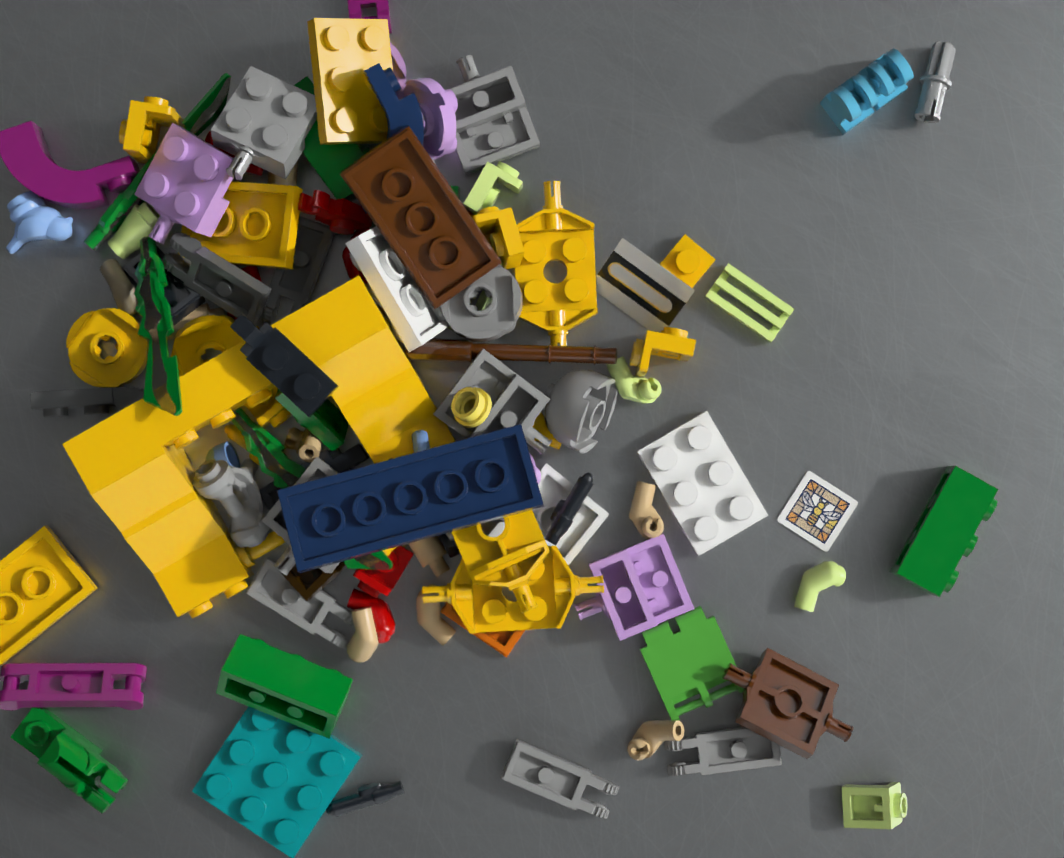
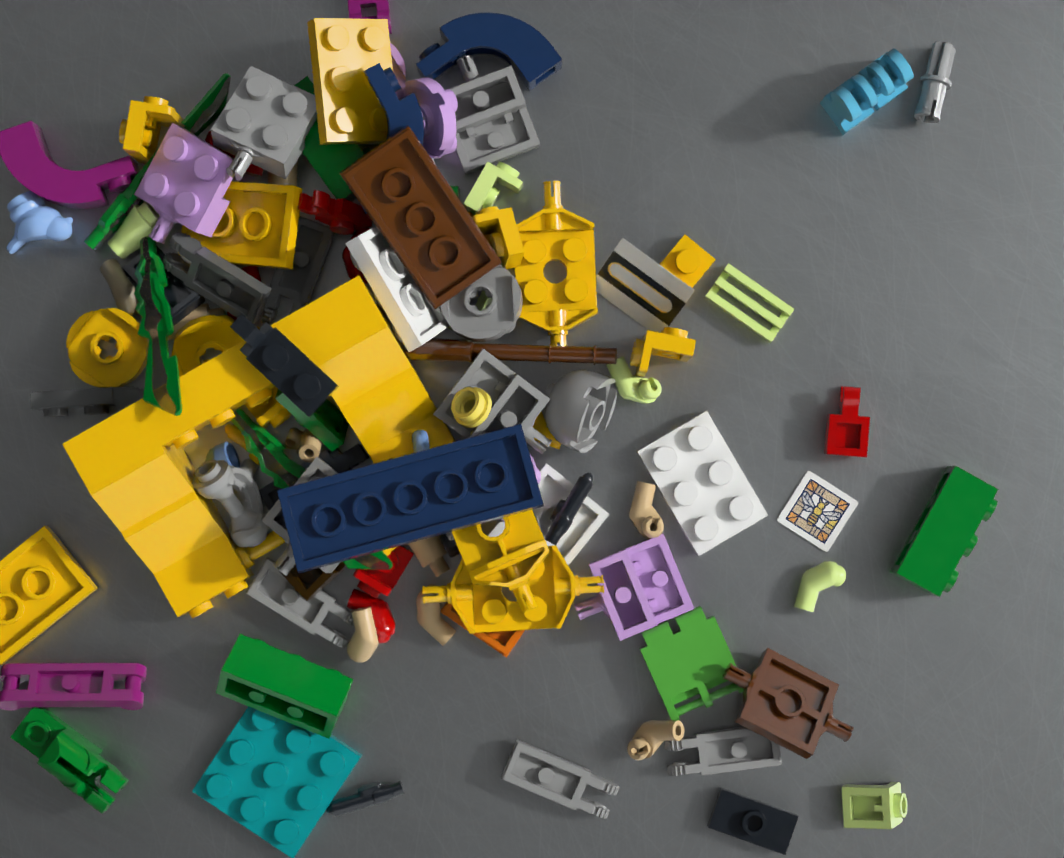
none -> dark blue arch [416,13,562,91]
none -> black plate [707,787,799,855]
none -> red plate [824,386,870,457]

